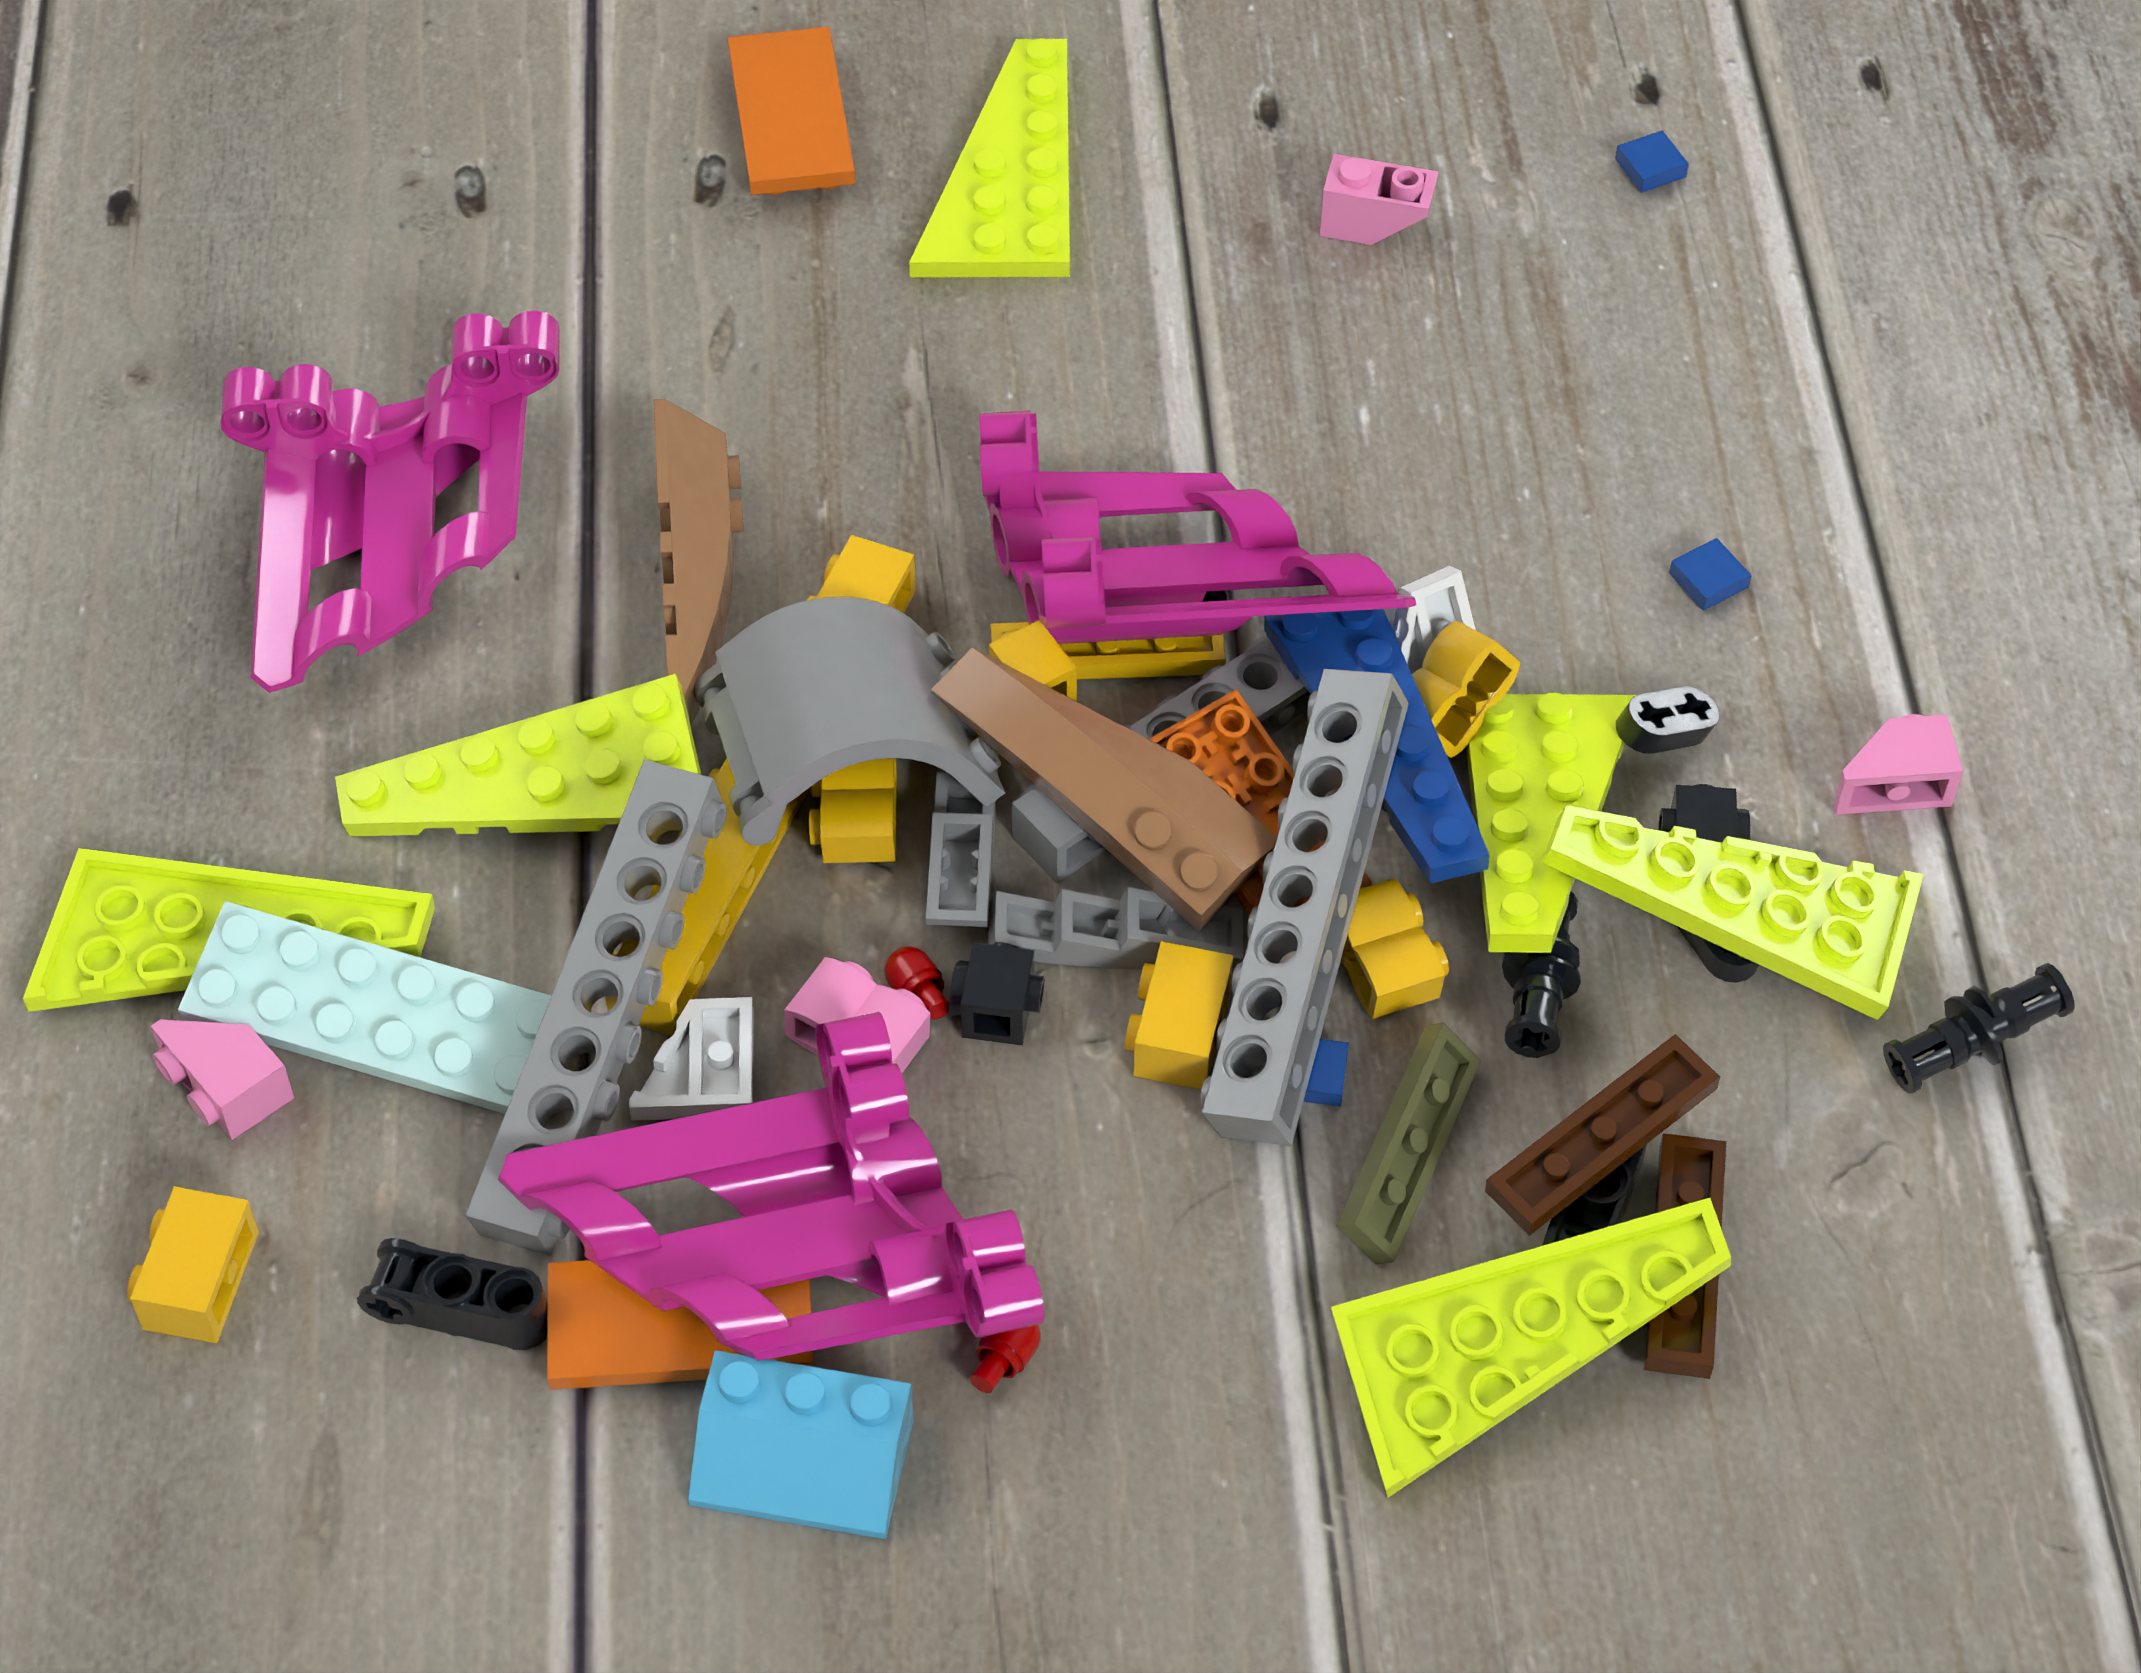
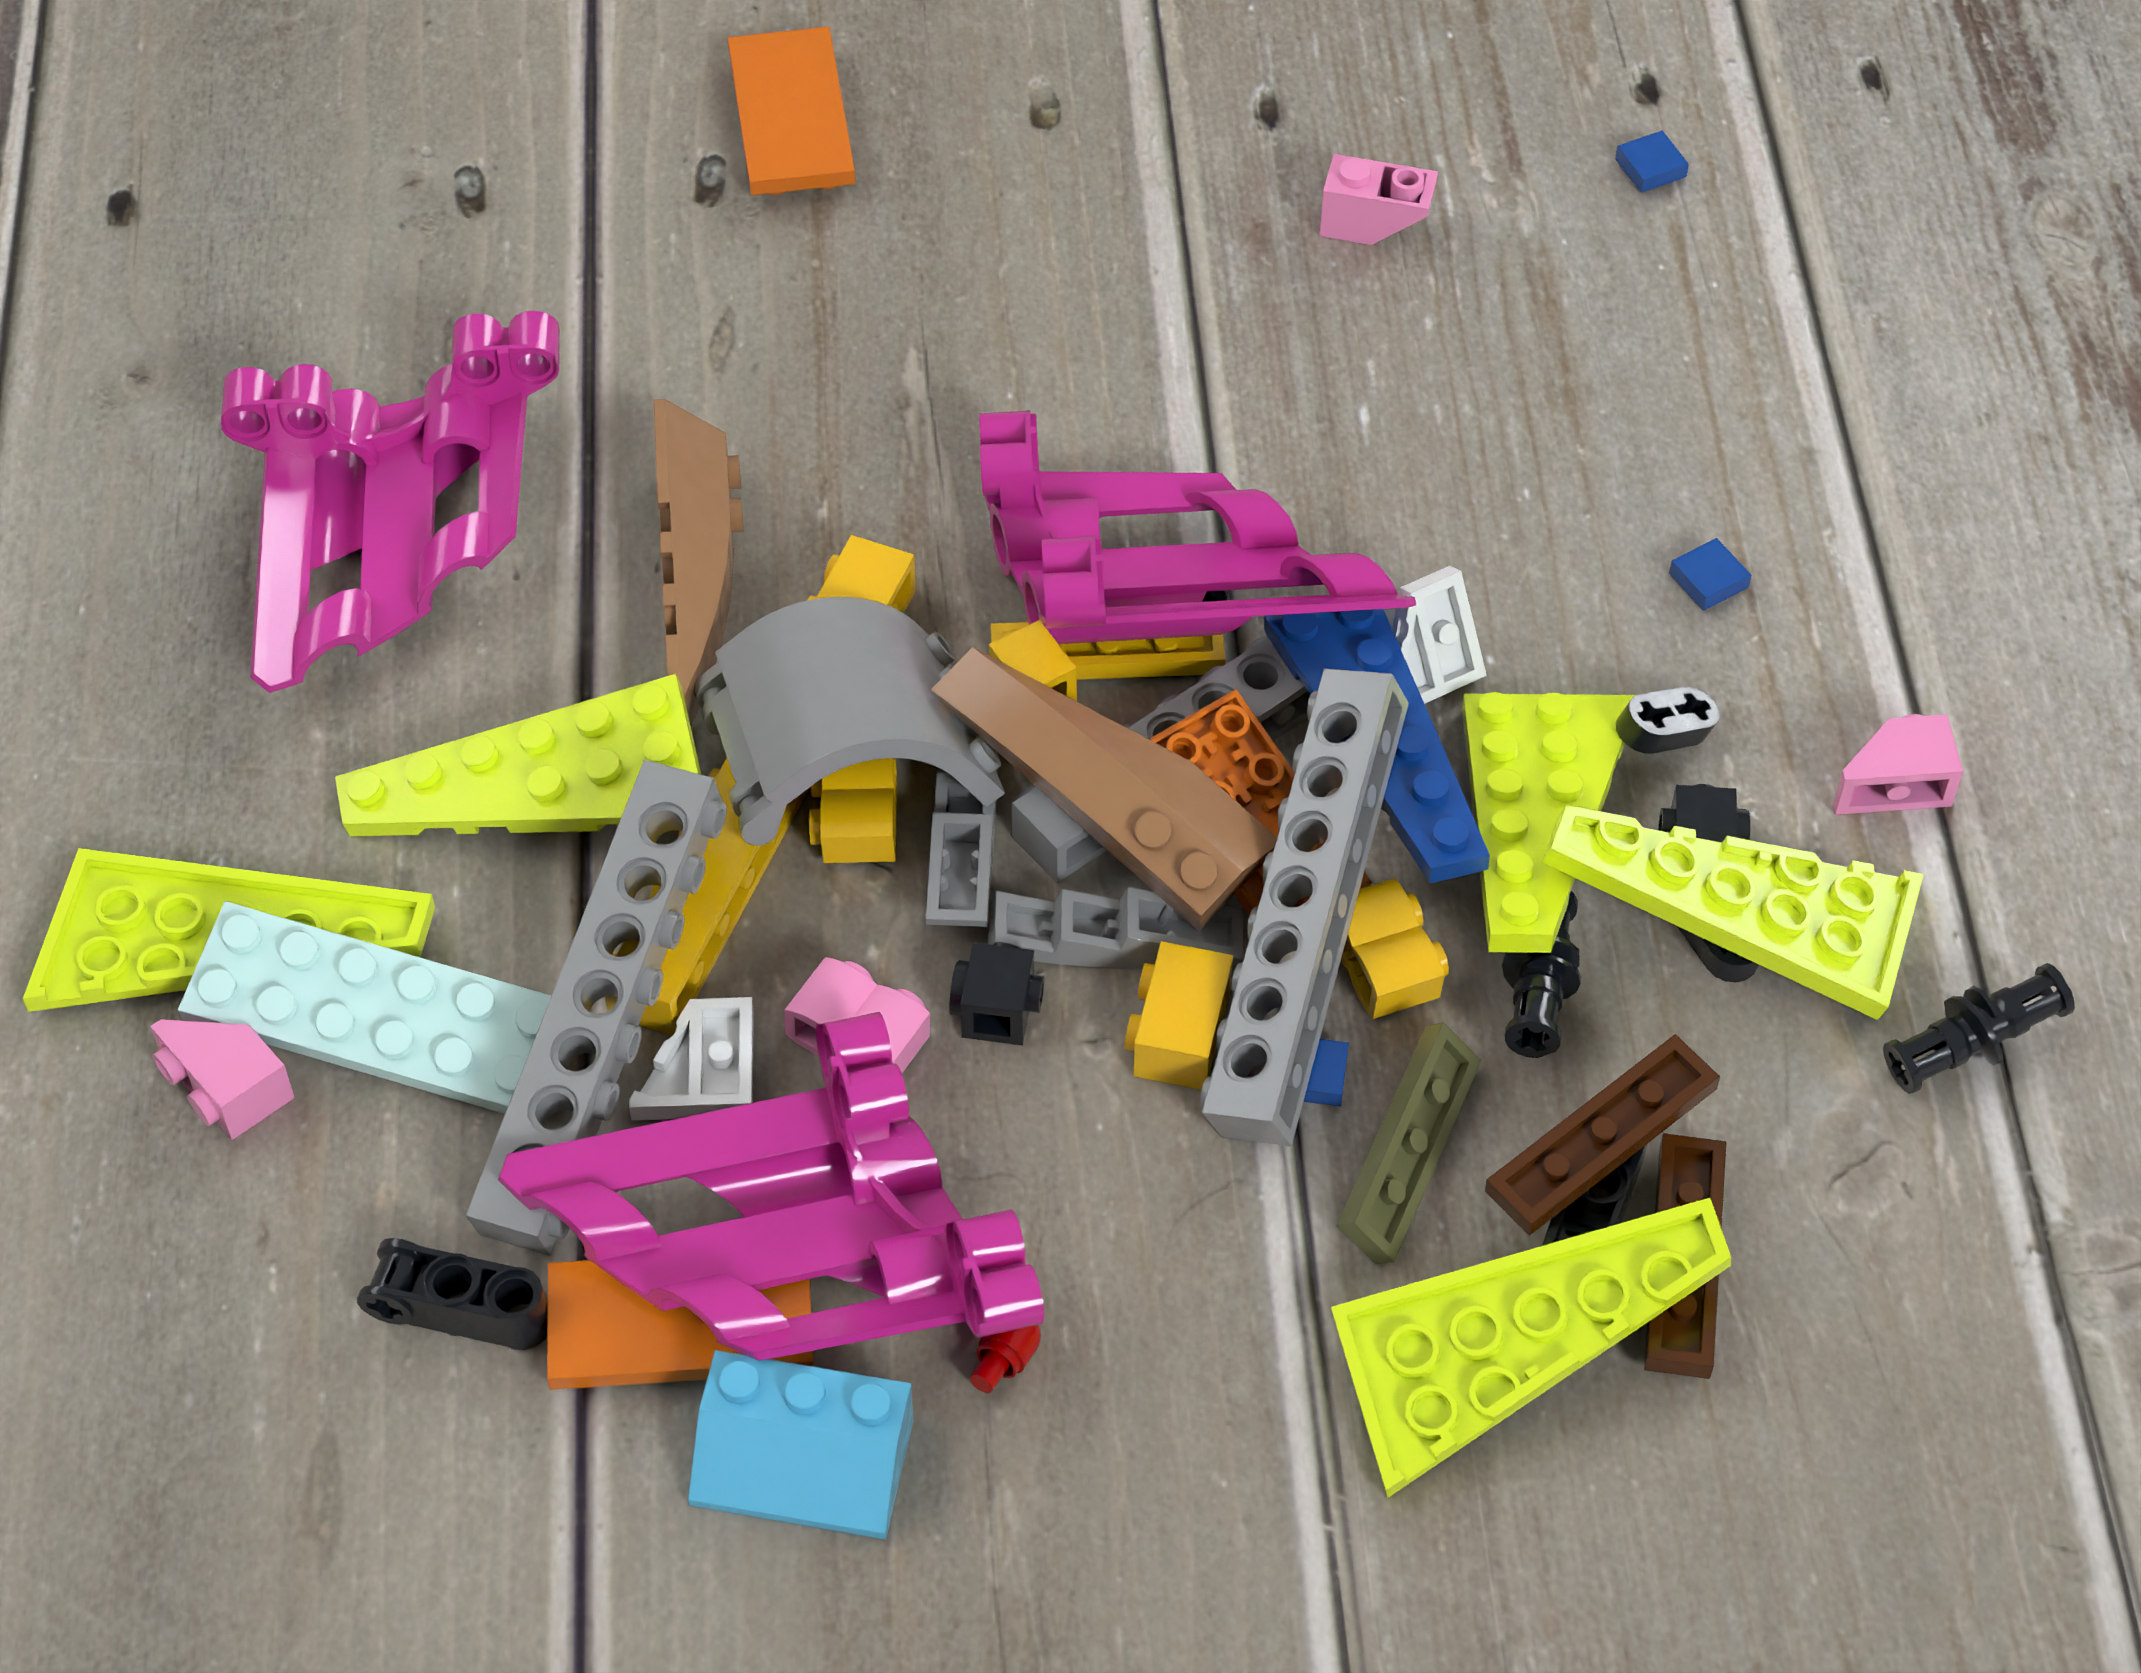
yellow brick [127,1186,259,1344] -> none
red cylinder [884,946,949,1020] -> none
neon yellow wing [909,38,1070,278] -> none
yellow brick [1412,620,1521,758] -> none

